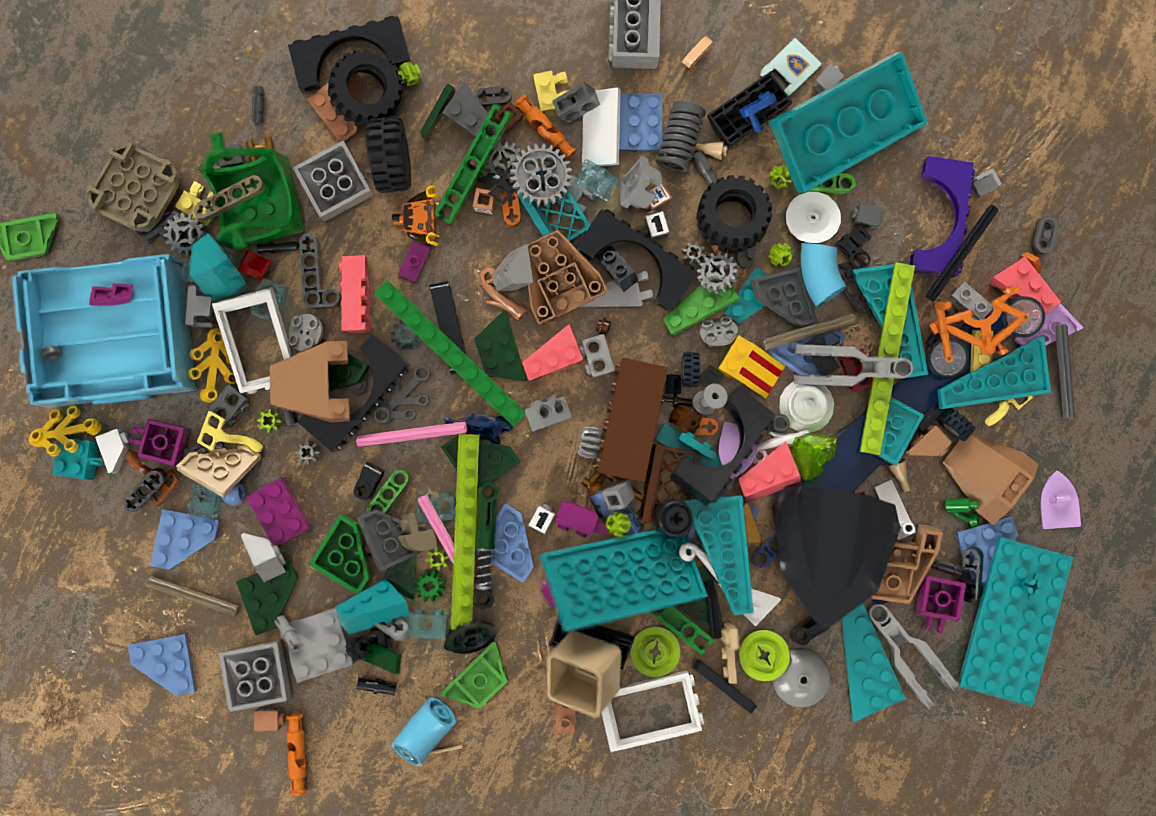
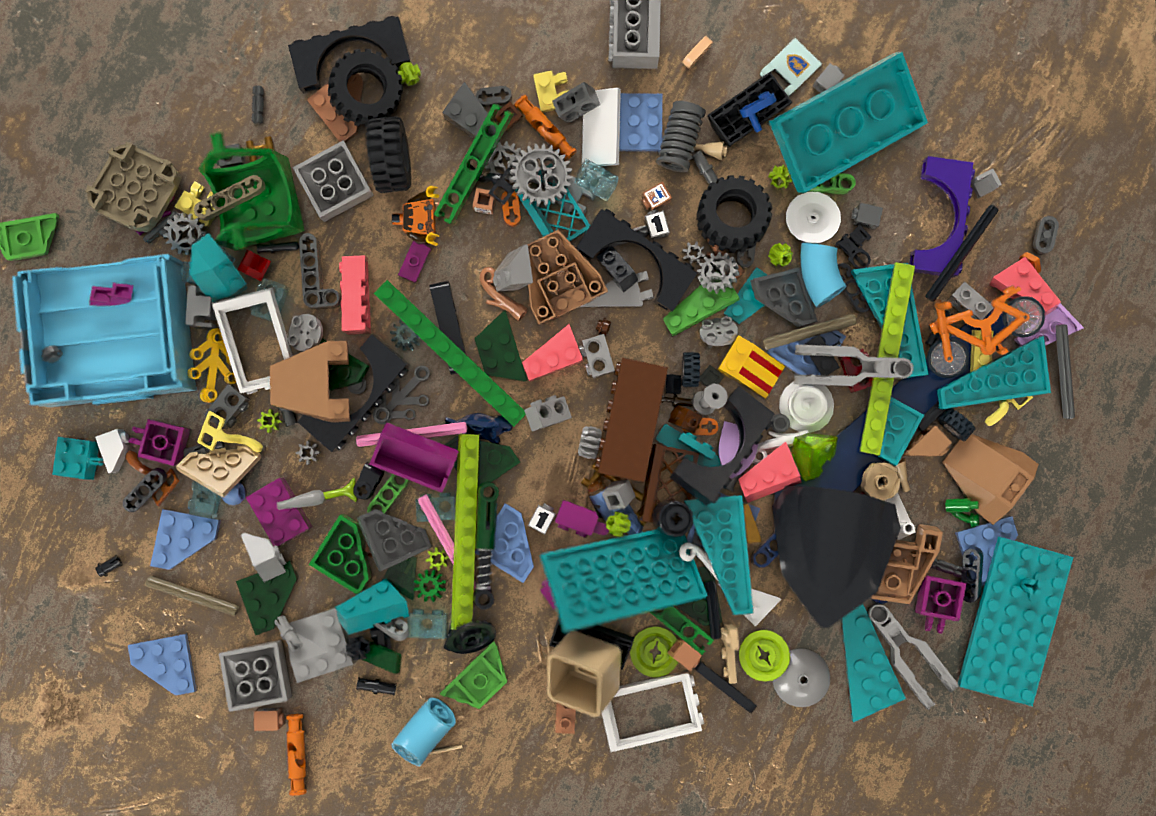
yellow plant [29,405,102,457] -> none
dark tan brick [398,513,437,551] -> none
dark green tile [420,84,455,141] -> none
light grey panel [620,156,662,209] -> none
black piece [790,618,830,645] -> none
lavender shield [1040,471,1081,529] -> none
none -> black pin [95,555,123,577]
none -> light grey piece [277,477,357,510]
none -> magenta piece [369,422,459,493]
none -> nougat brick [667,638,702,671]
none -> tan plate [861,462,900,501]

